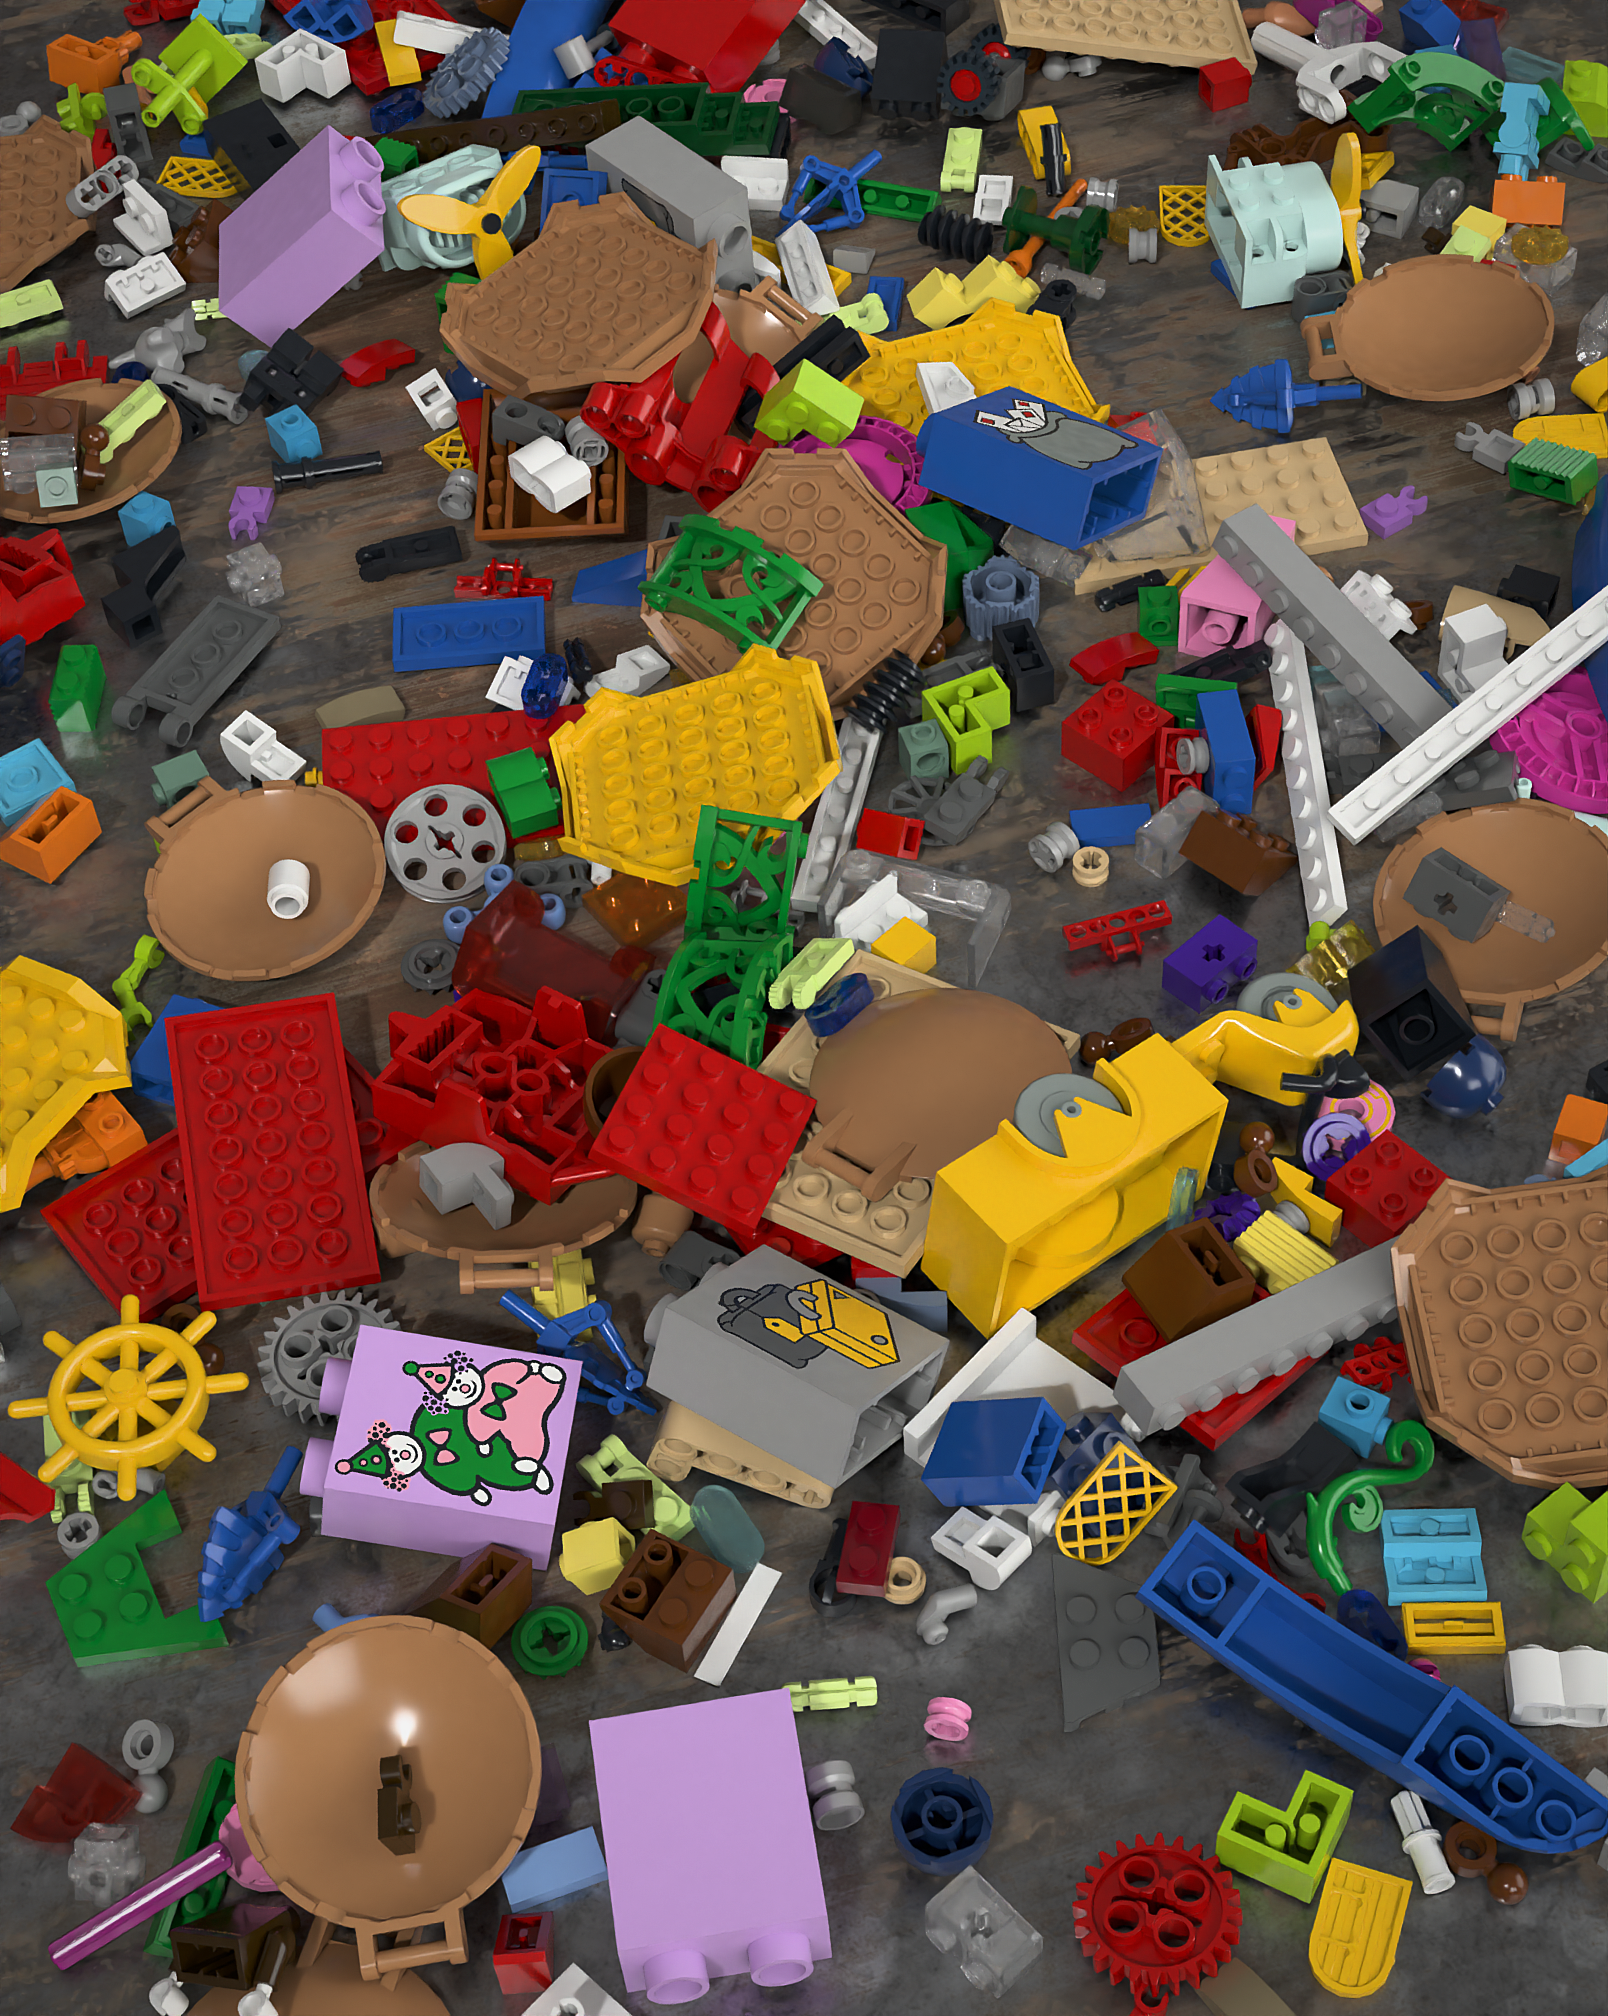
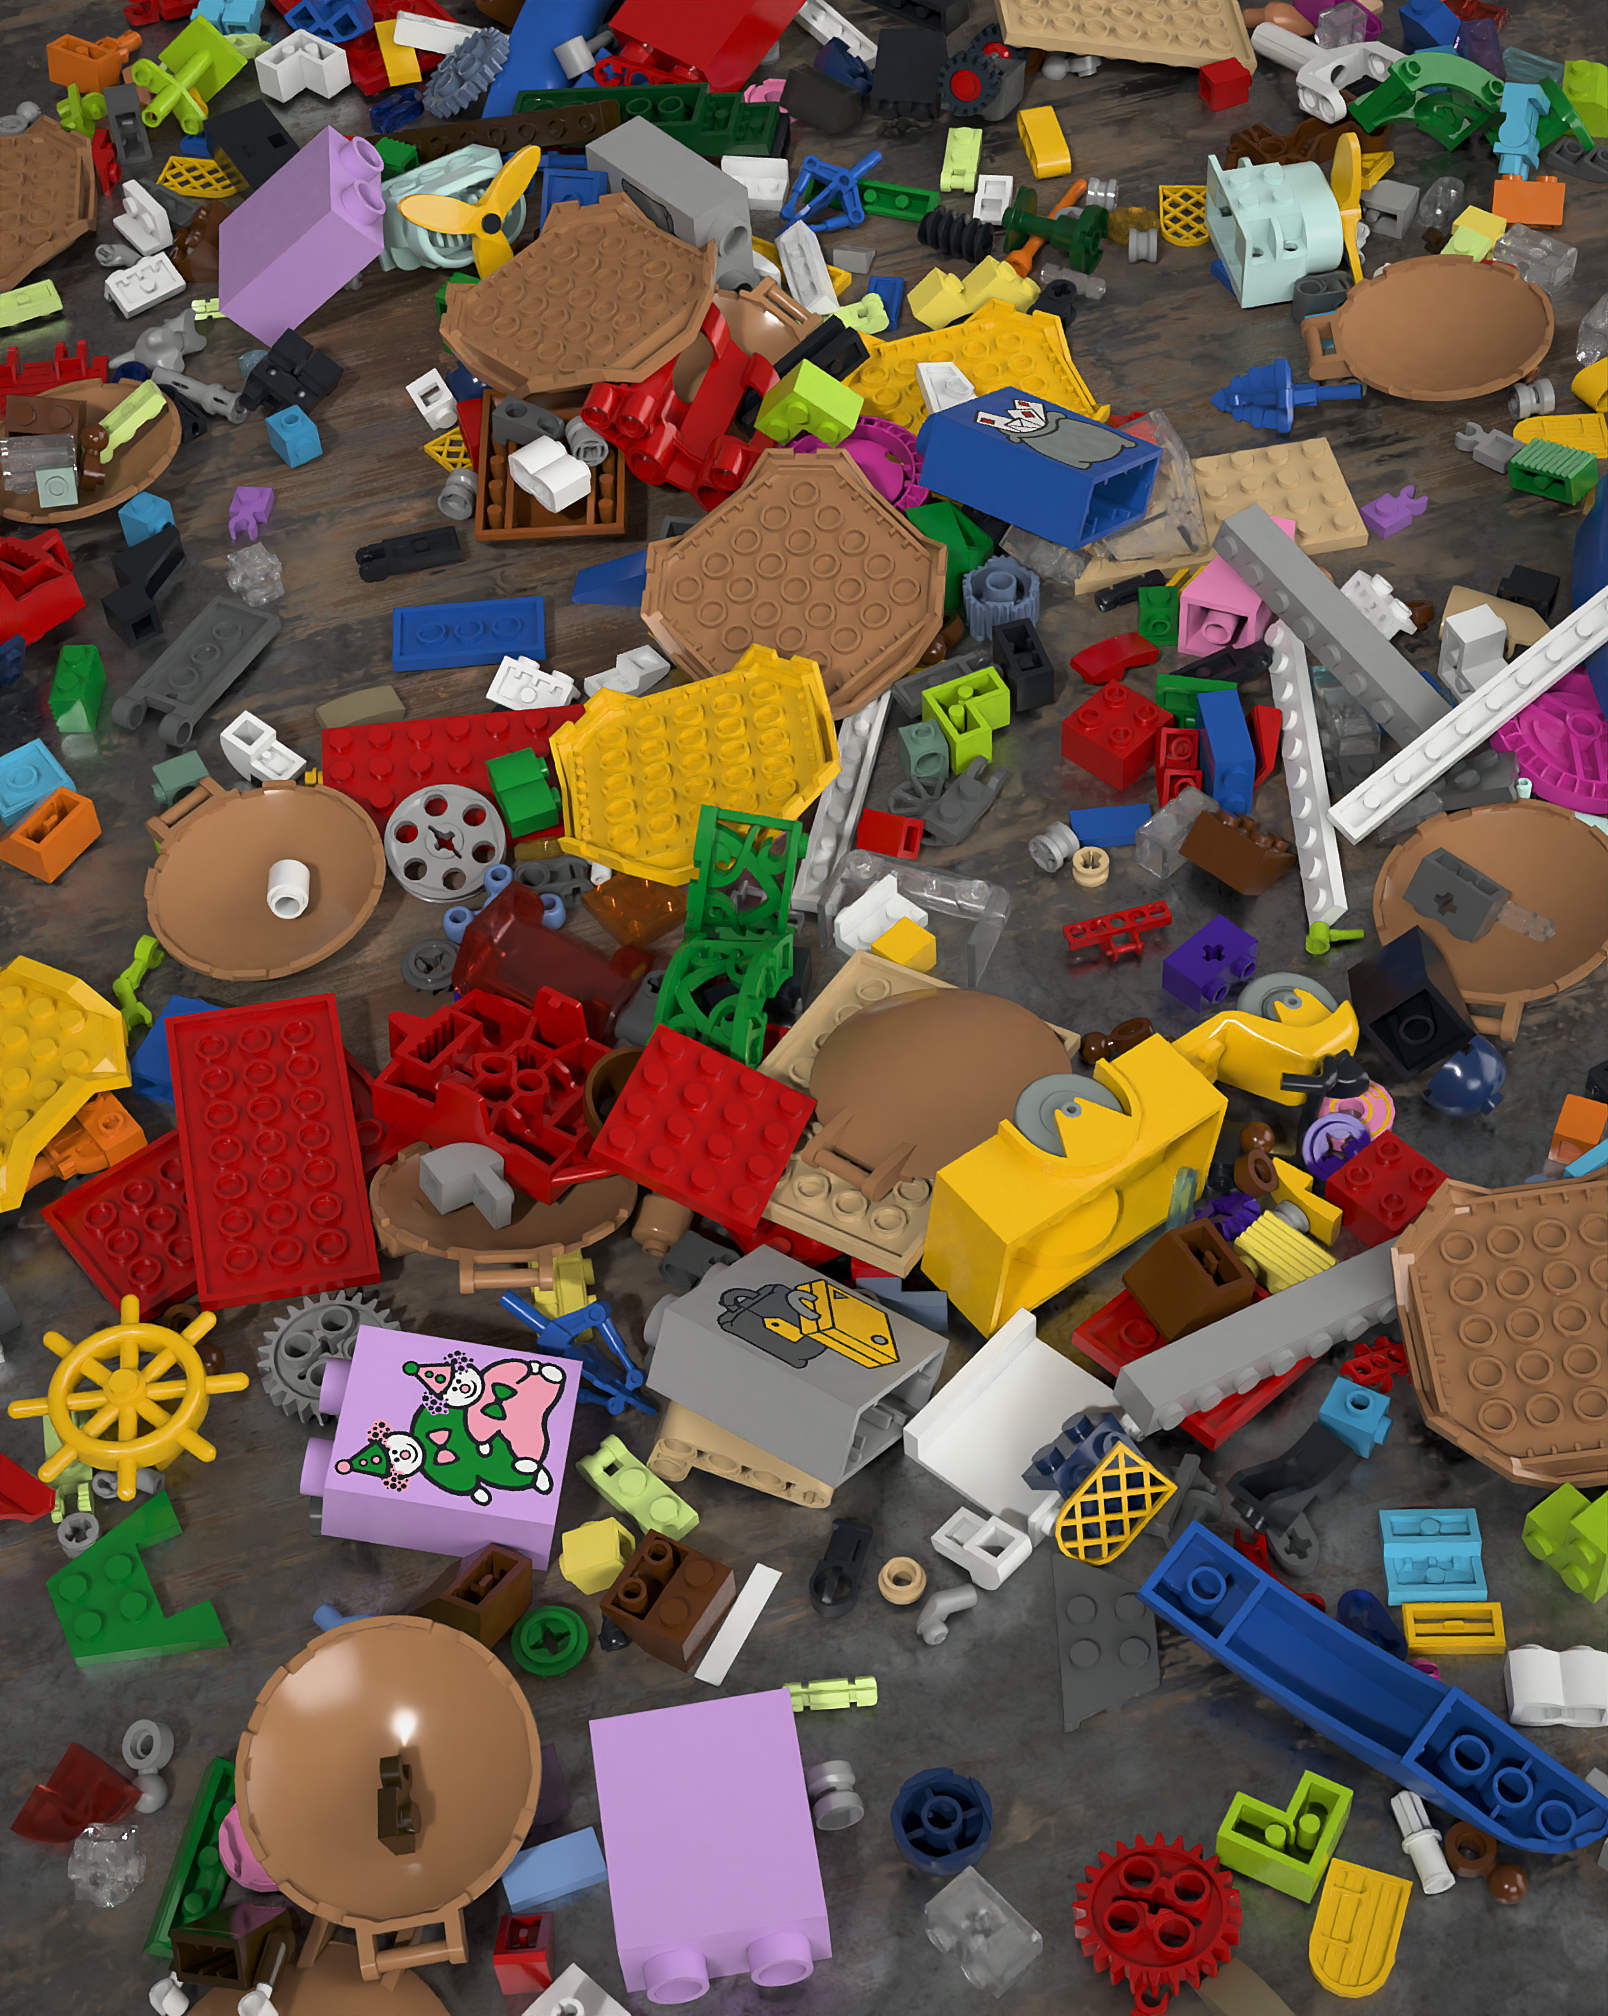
magenta axle [48,1840,233,1970] -> none
light grey beam [66,155,139,218] -> none
blue bar [197,1446,303,1622] -> none
black pin [271,450,383,494] -> none
red slope [339,338,415,387] -> none
red piece [454,557,554,601] -> none
clear blue beam [521,653,568,719] -> none
black axle [563,637,594,684] -> none
dark brown plate [573,1480,655,1530] -> none
green fence [637,514,824,655] -> none
clear light blue tile [689,1485,765,1574] -> none
yellowish green hinge [768,938,855,1009] -> none
clear blue beam [804,973,875,1037] -> none
dark red plate [836,1501,901,1597] -> none
black piece [843,647,928,735] -> none
blue brick [921,1397,1067,1507] -> none
bright pink bush [924,1697,972,1741] -> none
black pin [1040,123,1067,195] -> none
light grey bush [1176,737,1210,774] -> none
clear yellow slope [1285,919,1376,991] -> none
green plant [1305,1419,1435,1596] -> none
clear yellow gear [1511,224,1568,265] -> none

